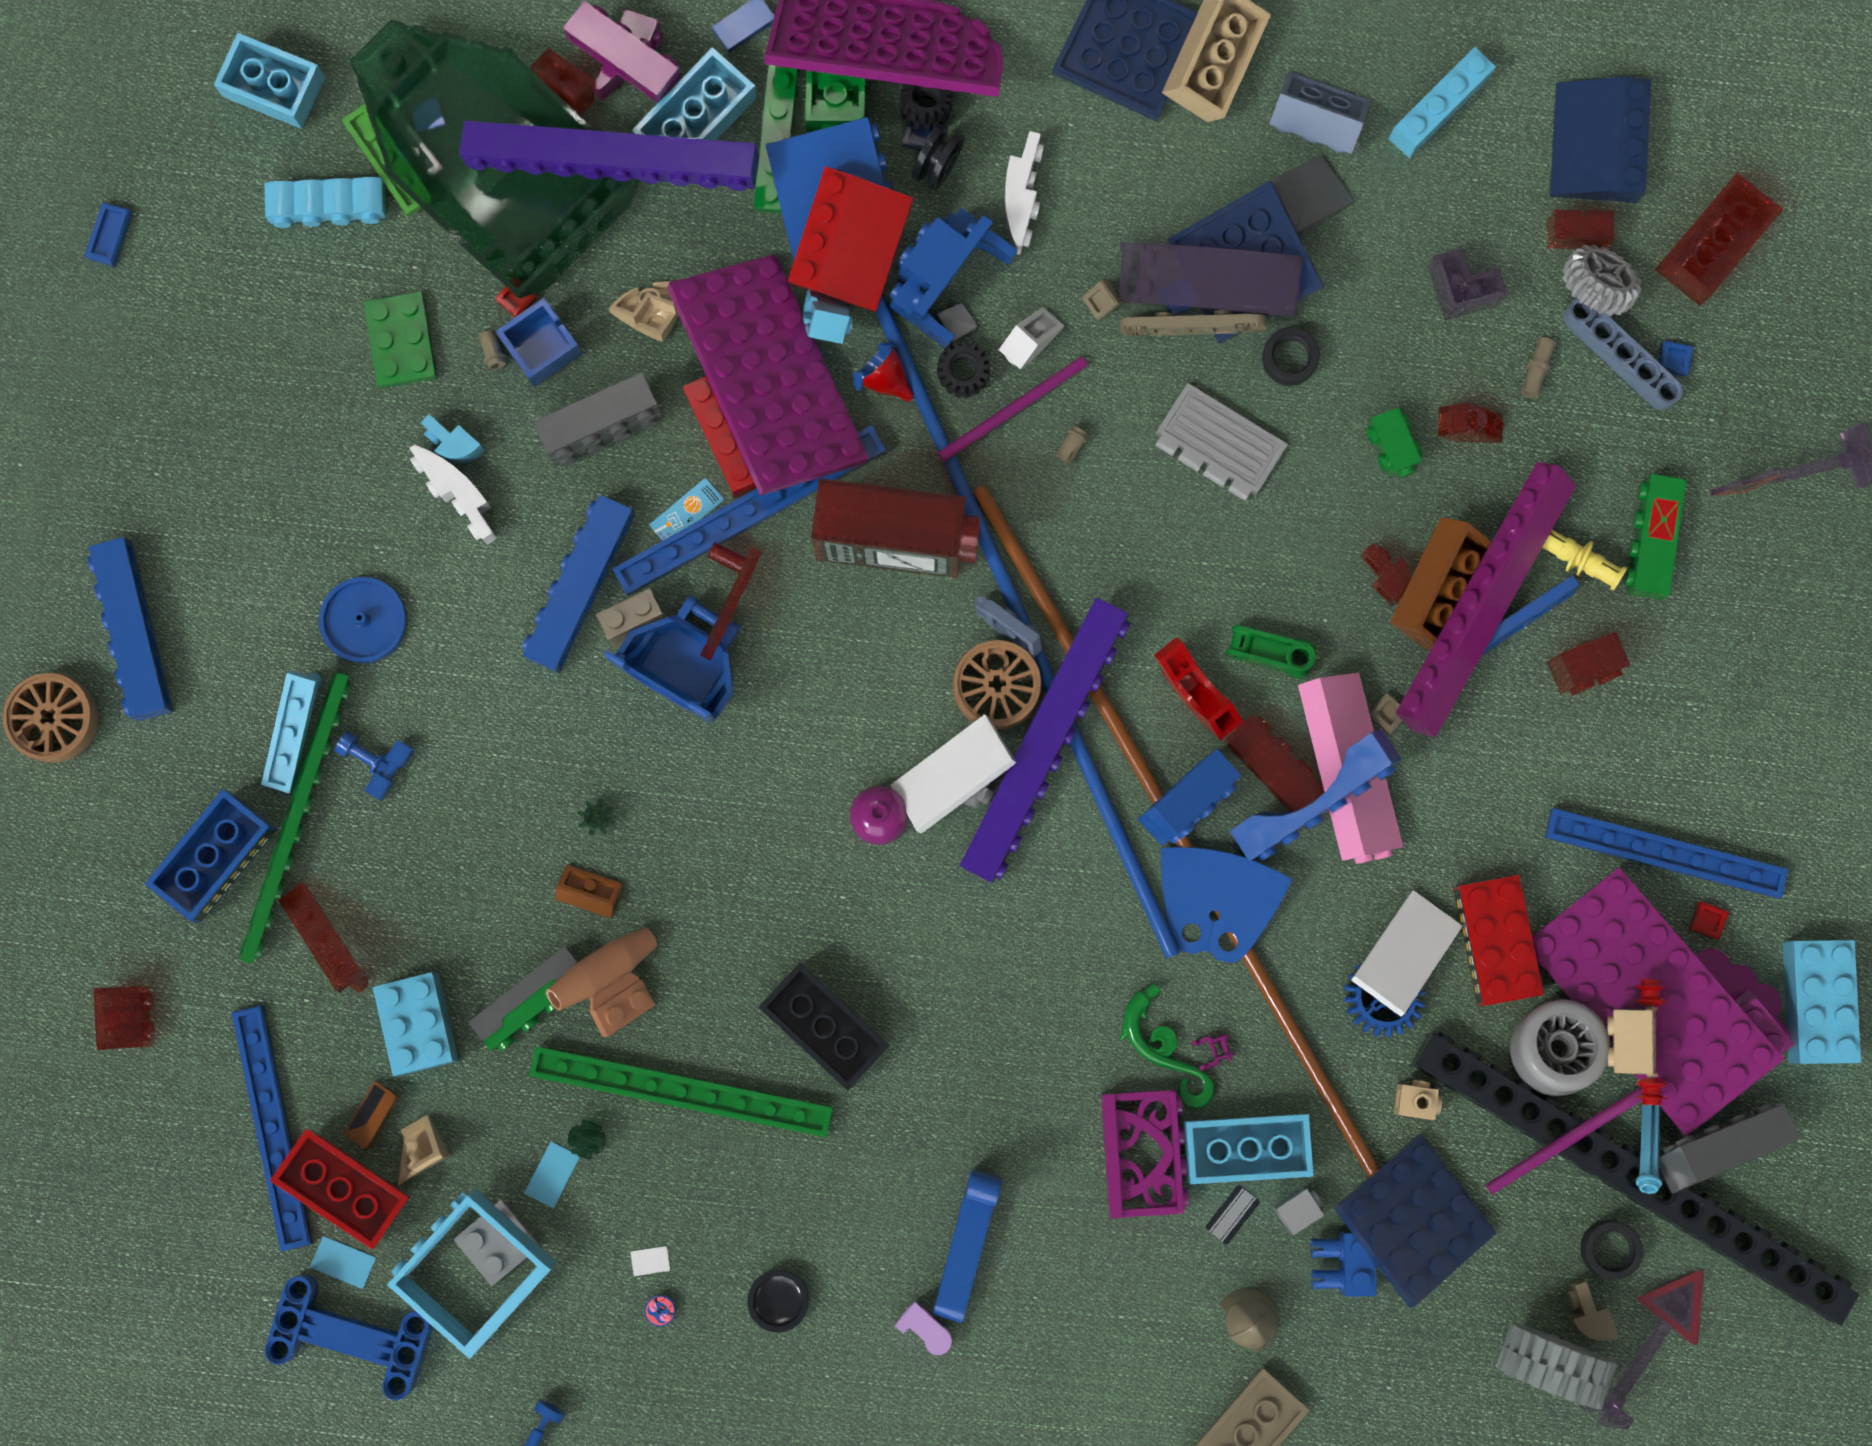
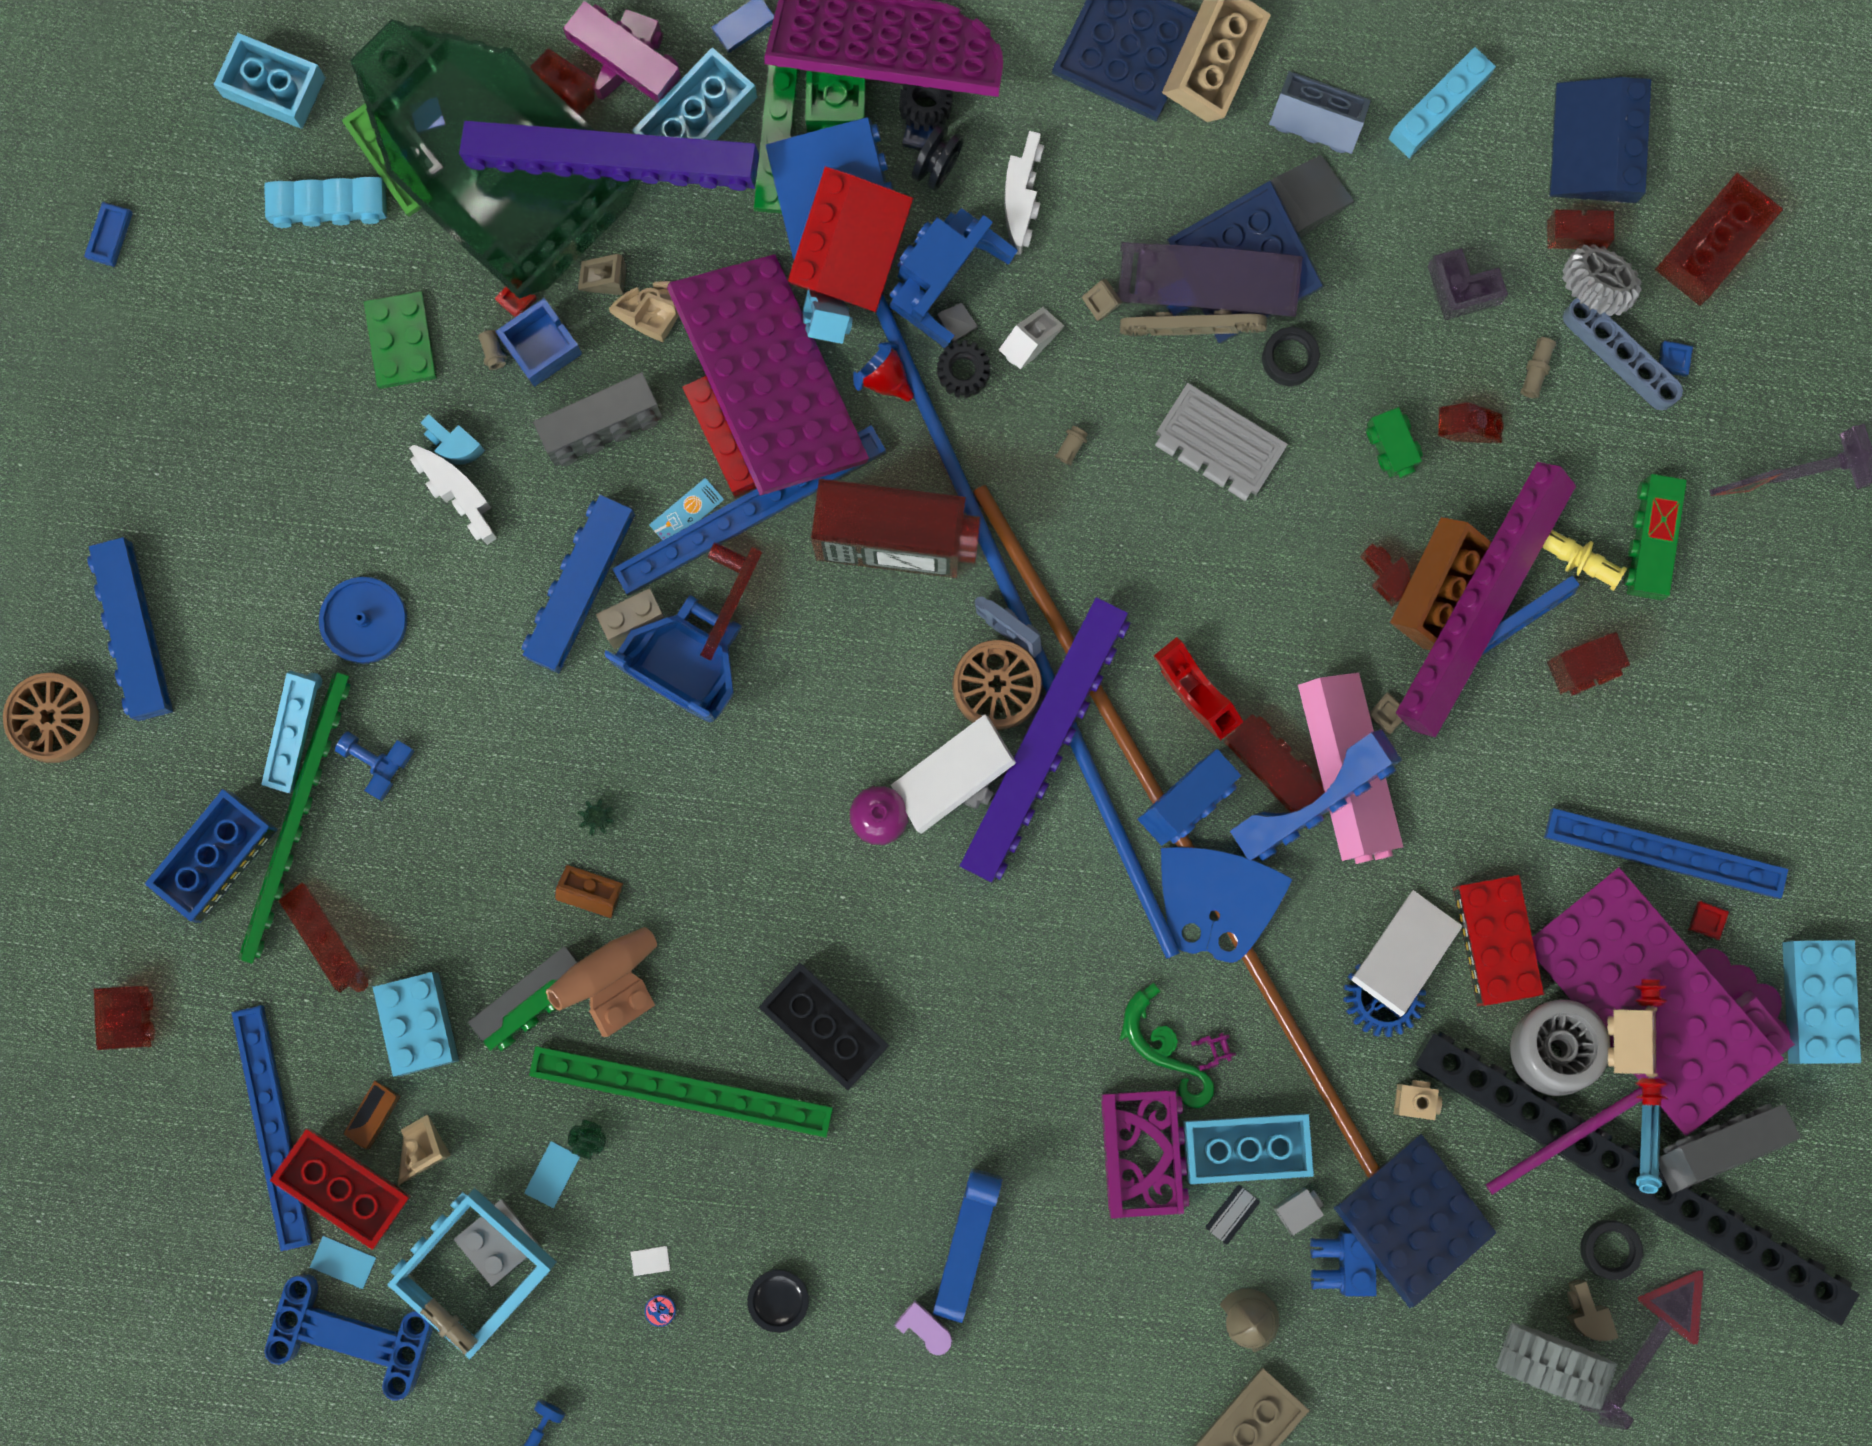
magenta piece [937,356,1087,462] -> none
green piece [1225,625,1316,680] -> none
none -> dark tan pin [420,1298,479,1355]
none -> dark tan slope [578,254,627,295]

